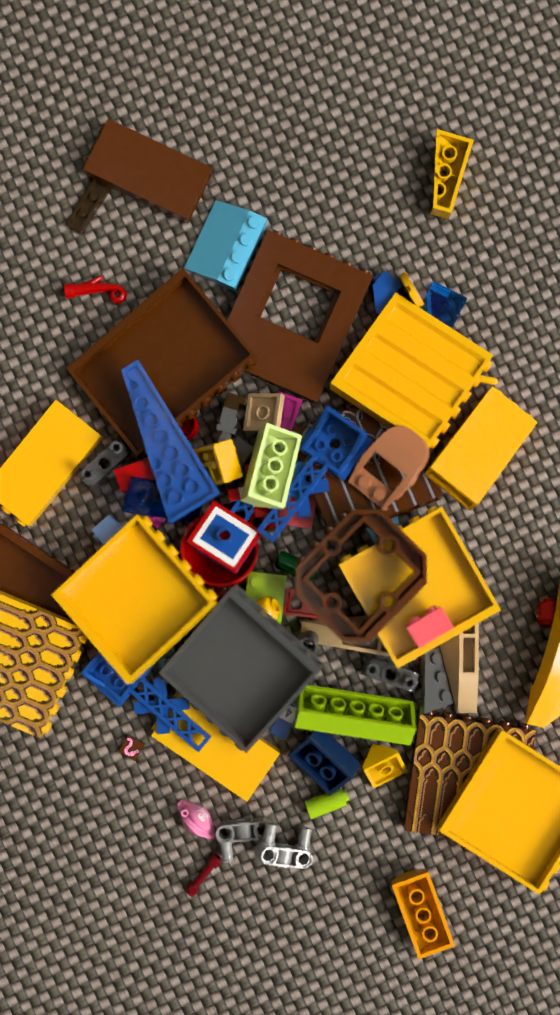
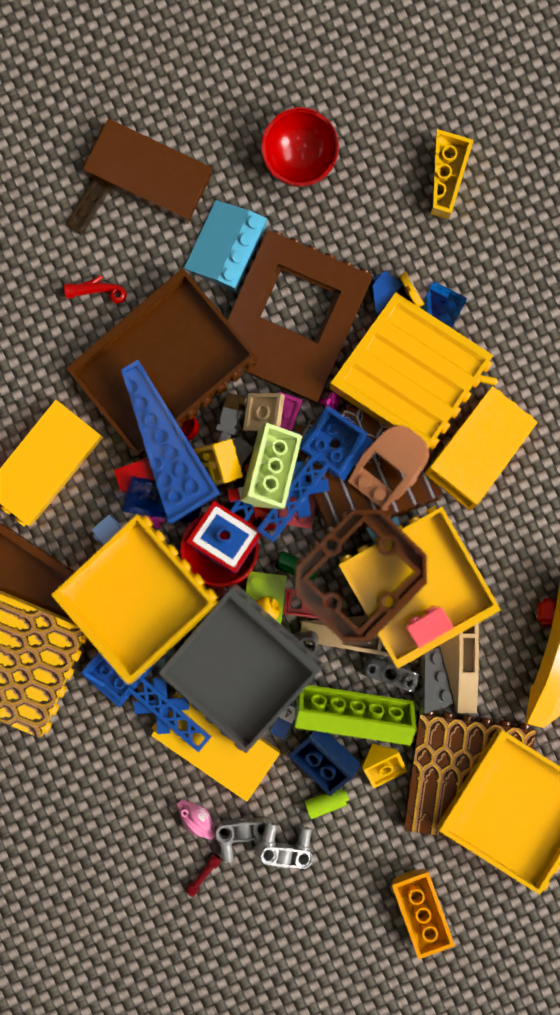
dark grey piece [78,438,132,490] -> none
reddish brown tile [119,734,145,761] -> none
none -> red piece [261,107,339,187]
none -> dark pink plant [320,392,340,412]

